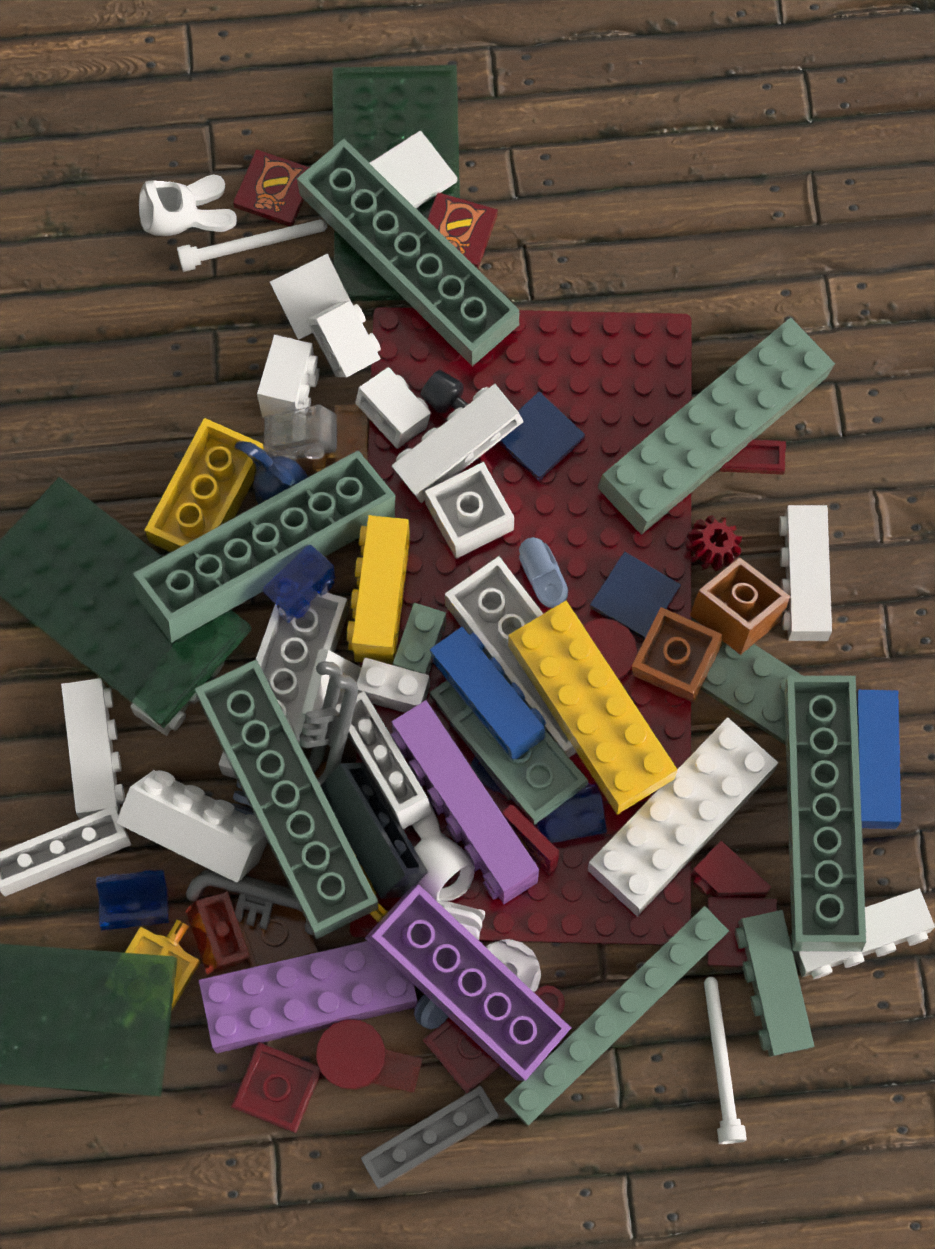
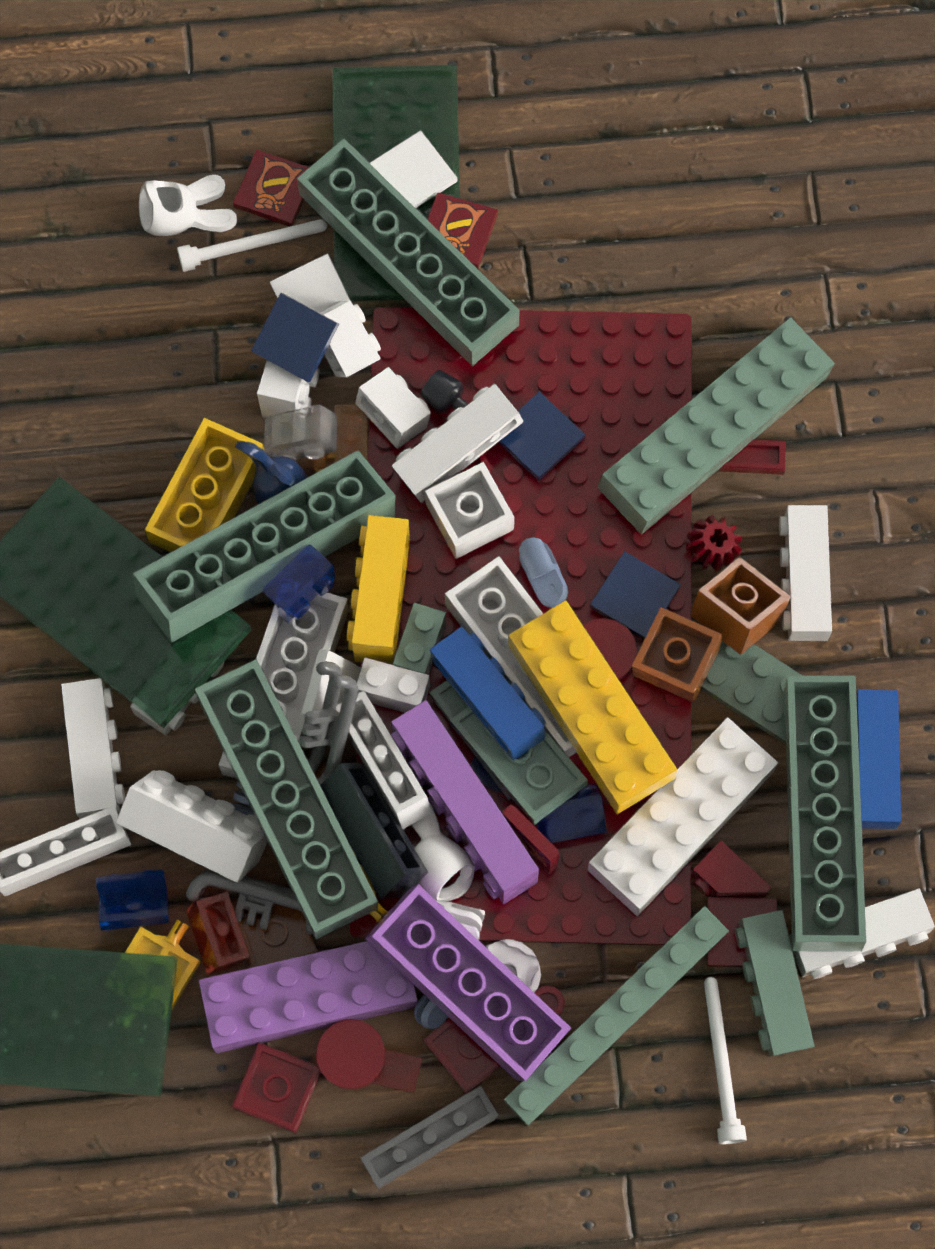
none -> dark blue tile [251,293,340,382]

